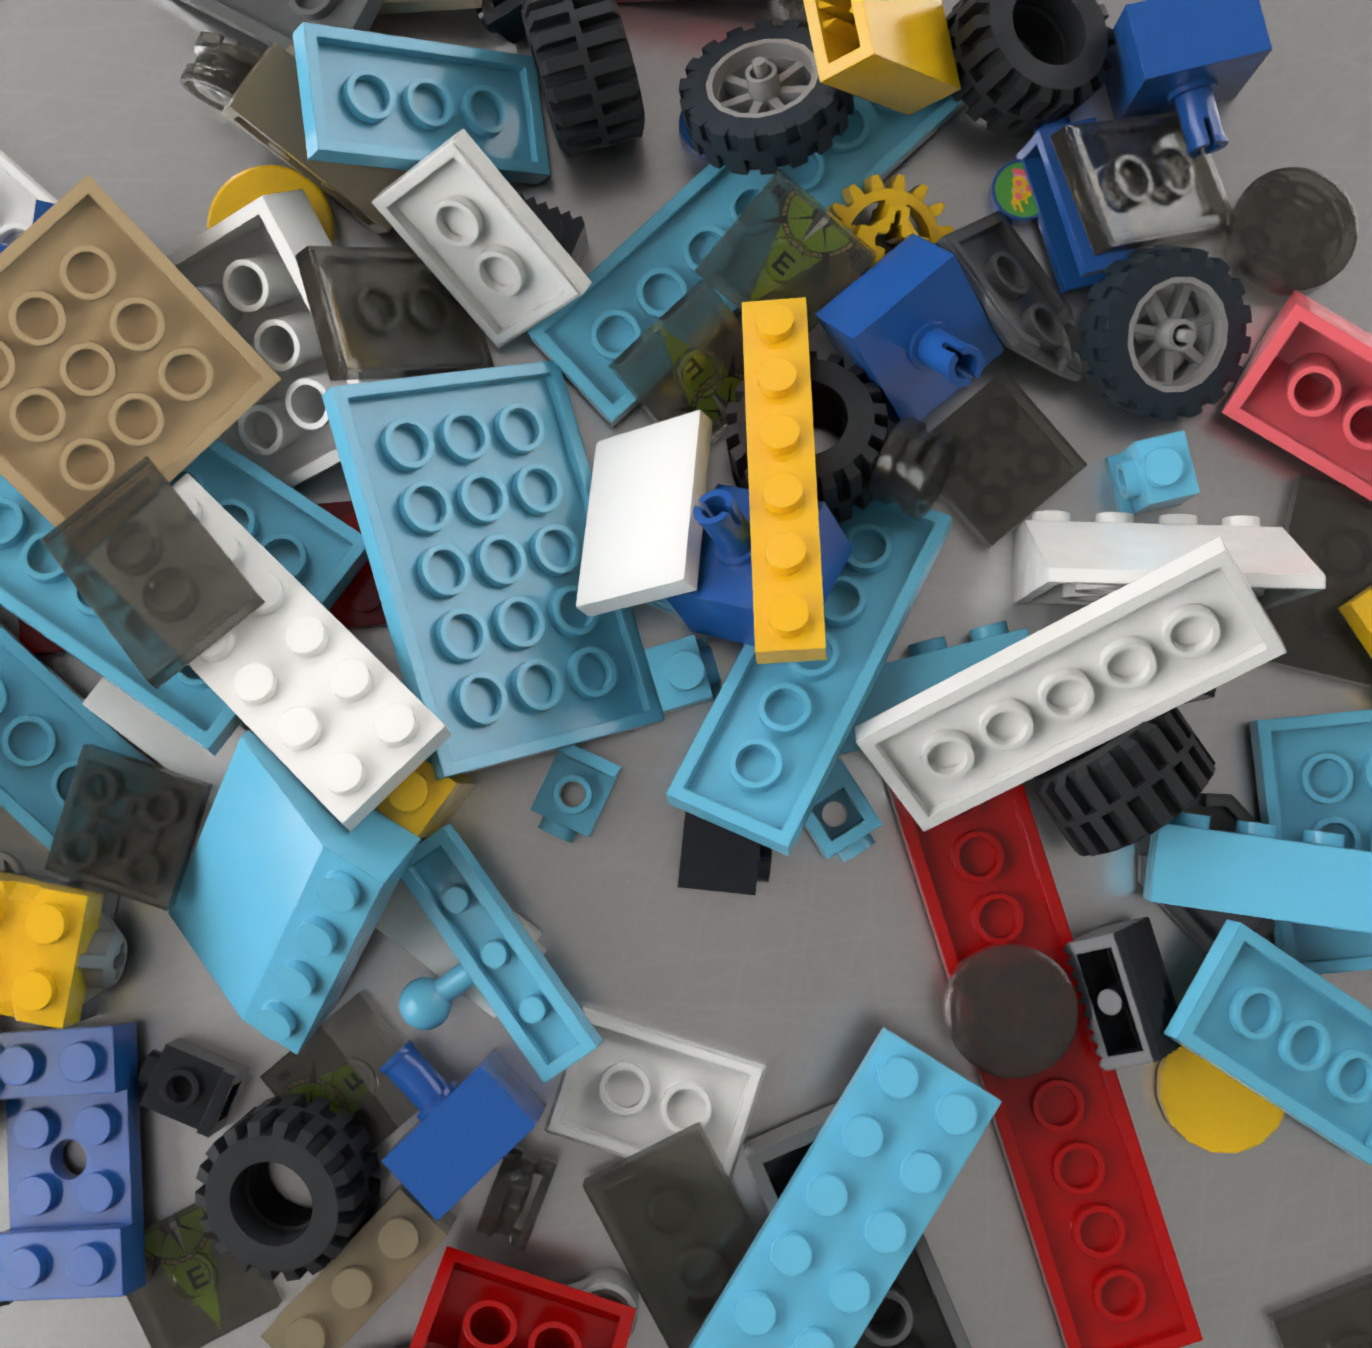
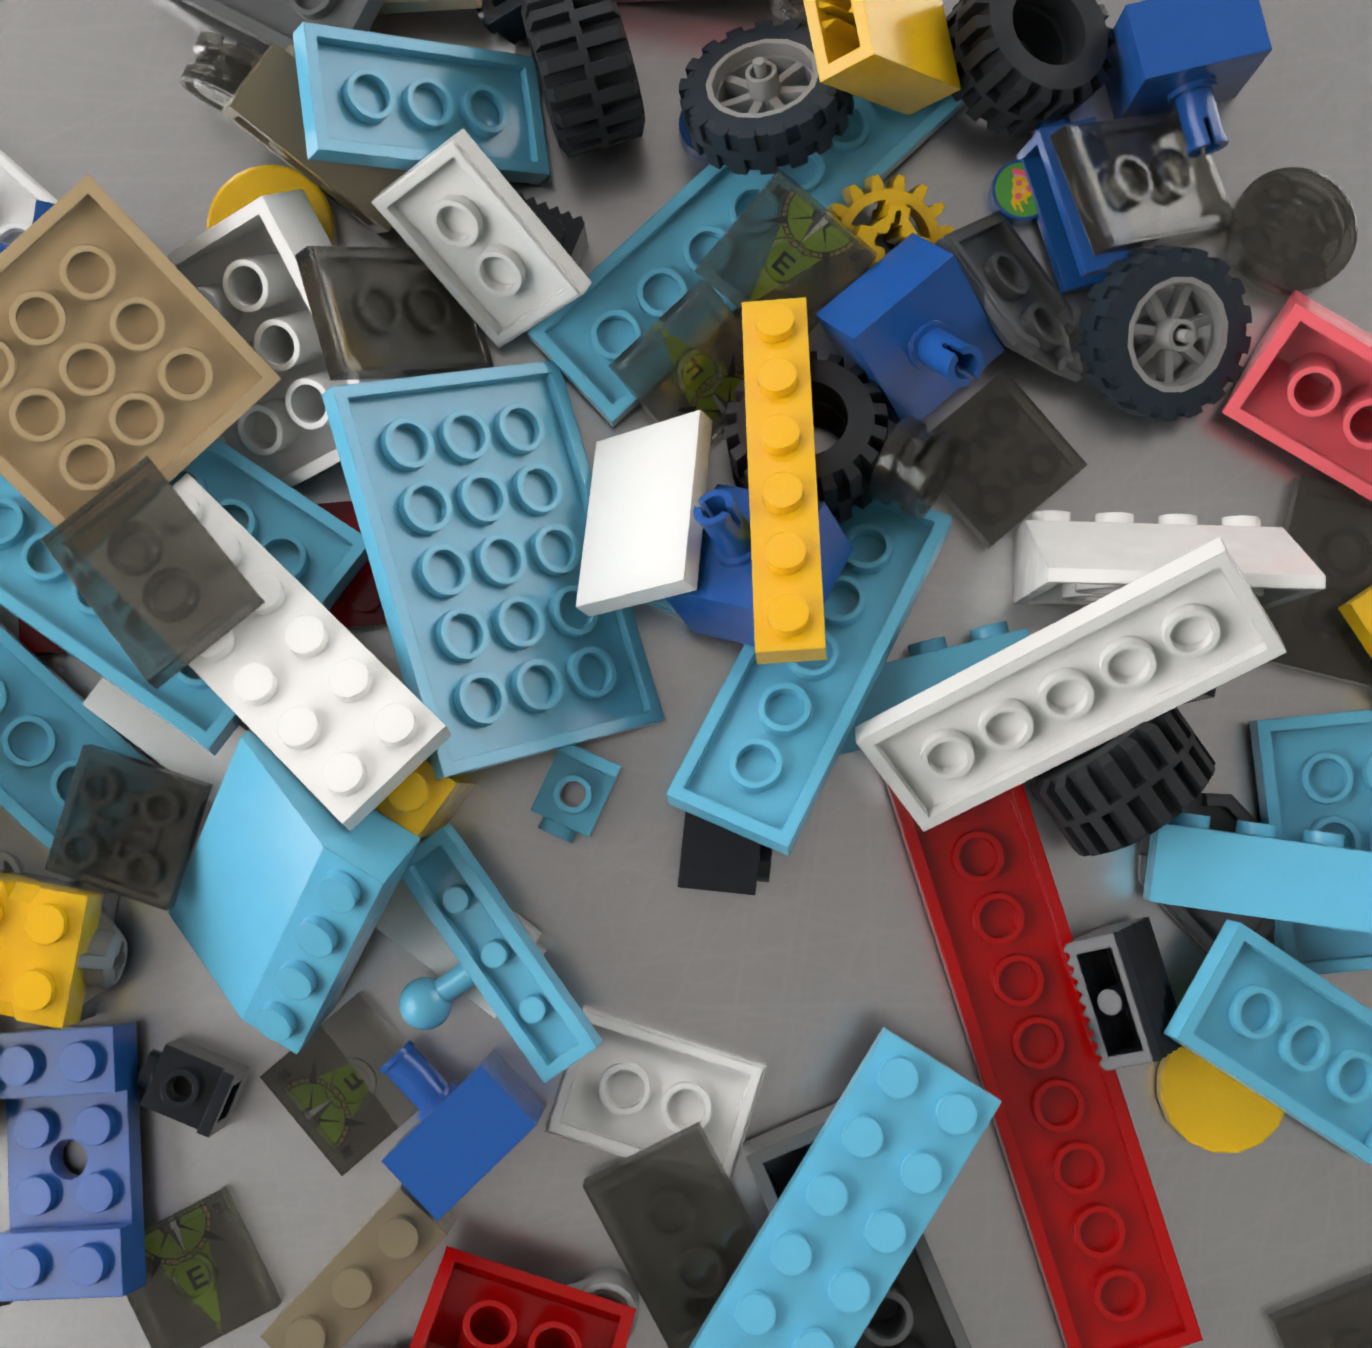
black tyre [195,1093,381,1281] -> none
clear smoke wheel [476,1146,558,1251] -> none
medium azure brick [644,635,721,715] -> none
medium azure brick [804,758,883,862] -> none
clear smoke tile [943,943,1078,1078] -> none
medium azure brick [1105,430,1200,516] -> none

